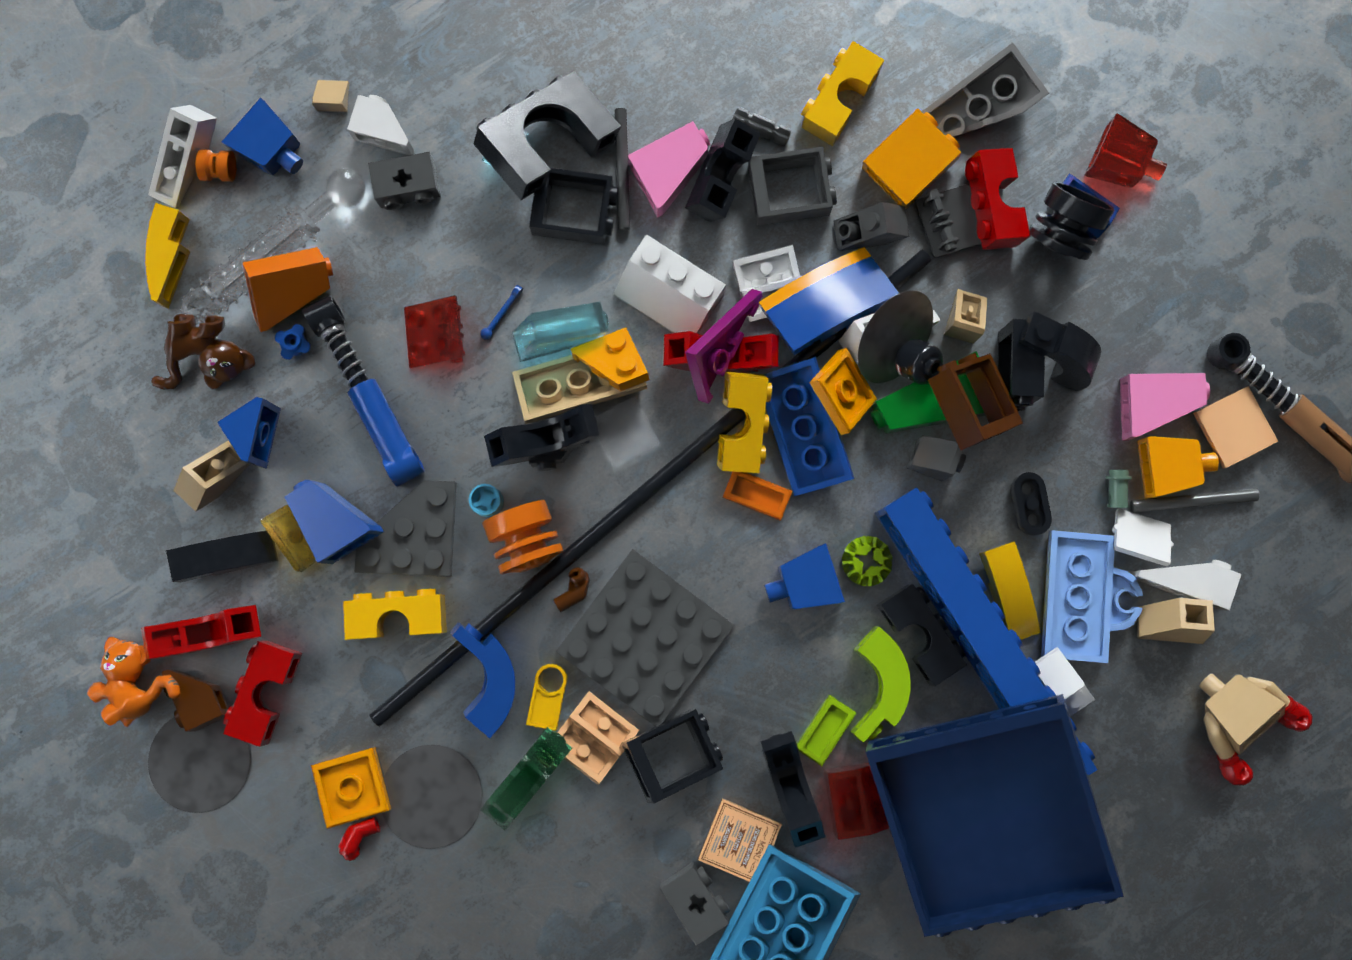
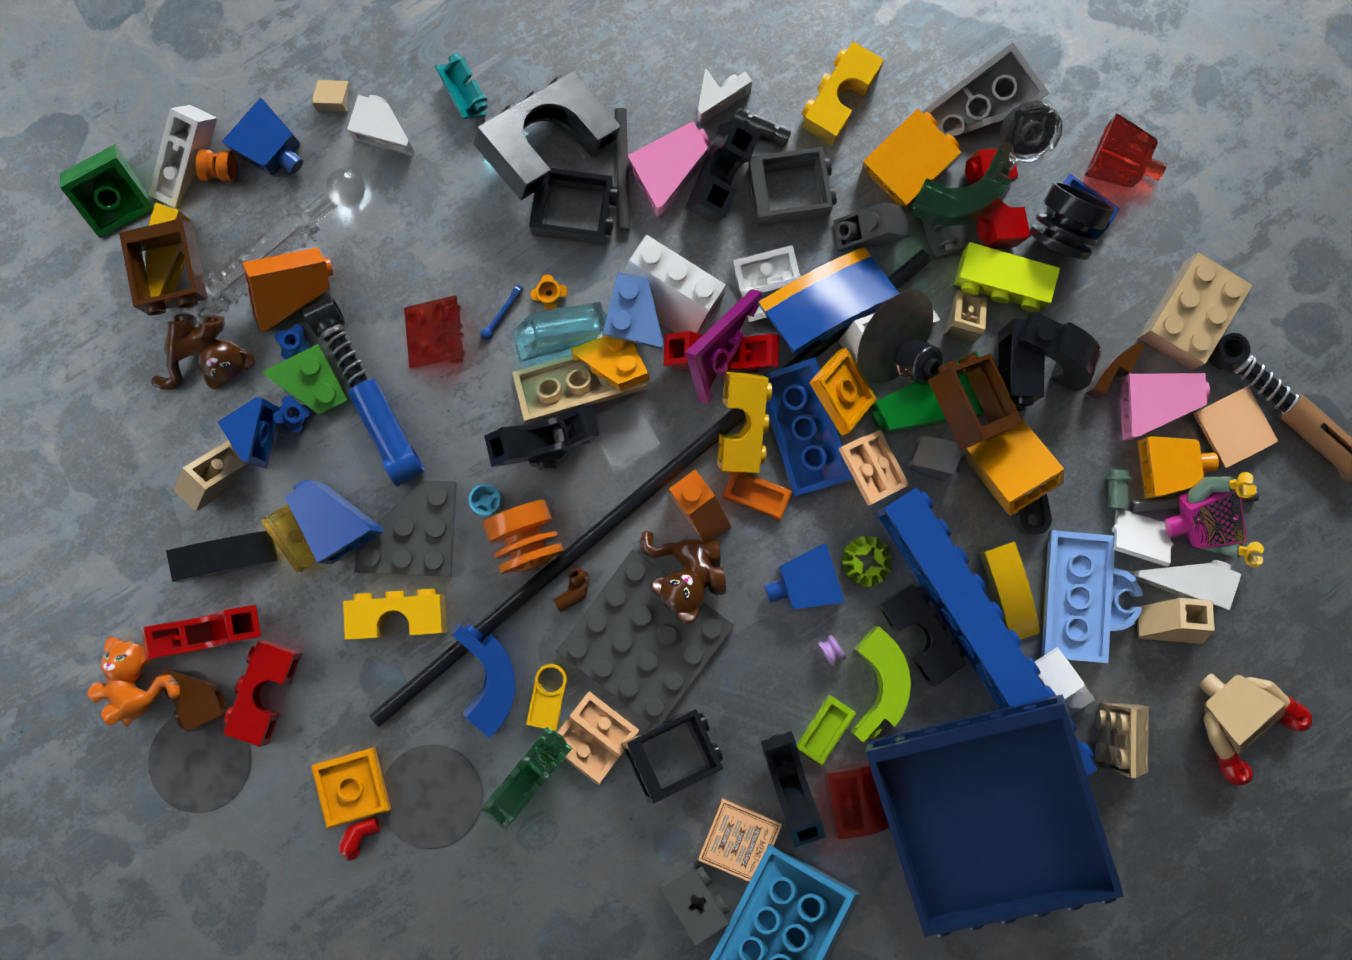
dark grey brick [368,152,441,210] -> none
none -> green slope [60,144,154,238]
none -> reddish brown window [119,218,208,316]
none -> bright green wing [263,344,349,414]
none -> blue plate [273,395,311,433]
none -> teal hinge [434,53,488,119]
none -> light orange plate [530,275,568,312]
none -> medium blue wing [603,272,663,350]
none -> reddish brown animal [640,530,726,624]
none -> orange slope [669,469,731,541]
none -> white slope [697,69,752,125]
none -> lavender bush [817,635,847,667]
none -> light nougat slope [838,430,909,506]
none -> clear green arch [912,141,1016,226]
none -> neon yellow brick [953,242,1060,312]
none -> light orange brick [965,416,1064,516]
none -> clear tile [1000,100,1063,163]
none -> reddish brown slope [1085,342,1145,399]
none -> tan slope [1095,703,1149,778]
none -> tan brick [1138,252,1253,371]
none -> torso [1164,472,1264,567]

